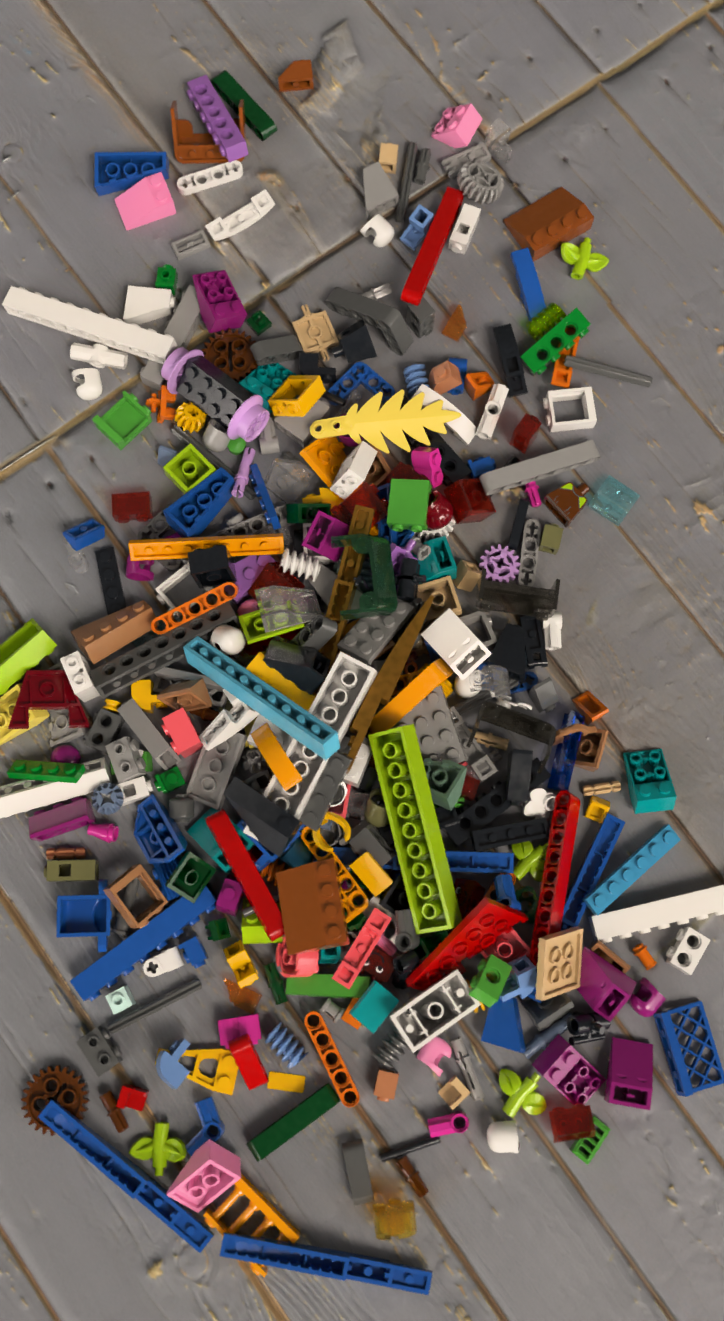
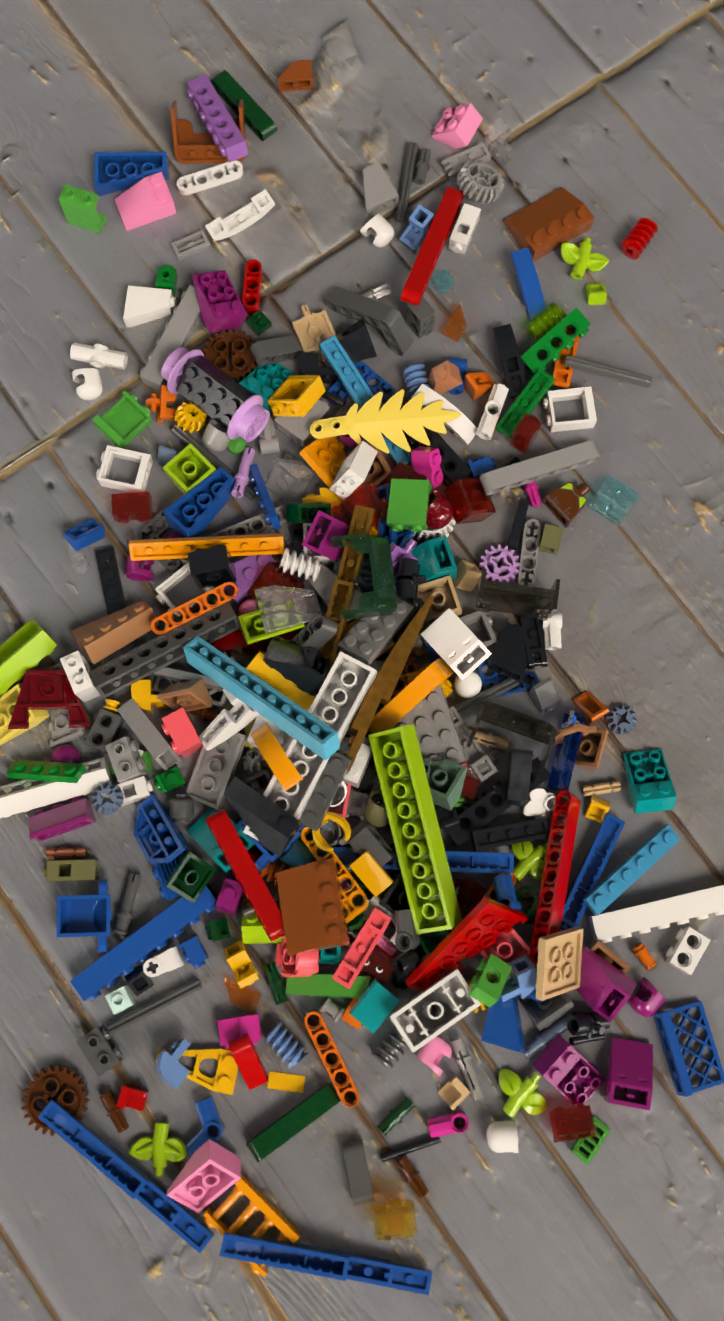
white brick [2,286,178,364] -> none
dark pink cone [87,823,119,843] -> none
medium nougat window [103,864,168,929] -> none
white helmet [210,624,246,655] -> none
light grey tile [225,512,244,527] -> none
nougat brick [373,1068,399,1102] -> none
tan brick [379,143,398,174] -> none
light grey bush [407,536,431,561] -> none
clear brick [469,665,511,697] -> none
white plate [495,694,532,710] -> none
none -> bright green panel [58,184,107,234]
none -> white window [96,445,153,495]
none -> black slope [124,965,154,996]
none -> red beam [242,259,263,316]
none -> dark azure plate [319,335,412,470]
none -> dark green pin [377,1097,415,1136]
none -> clear light blue gear [435,269,454,293]
none -> green plate [495,368,555,439]
none -> lime slope [586,283,607,305]
none -> sand blue gear [606,704,637,735]
none -> red piece [621,218,658,260]

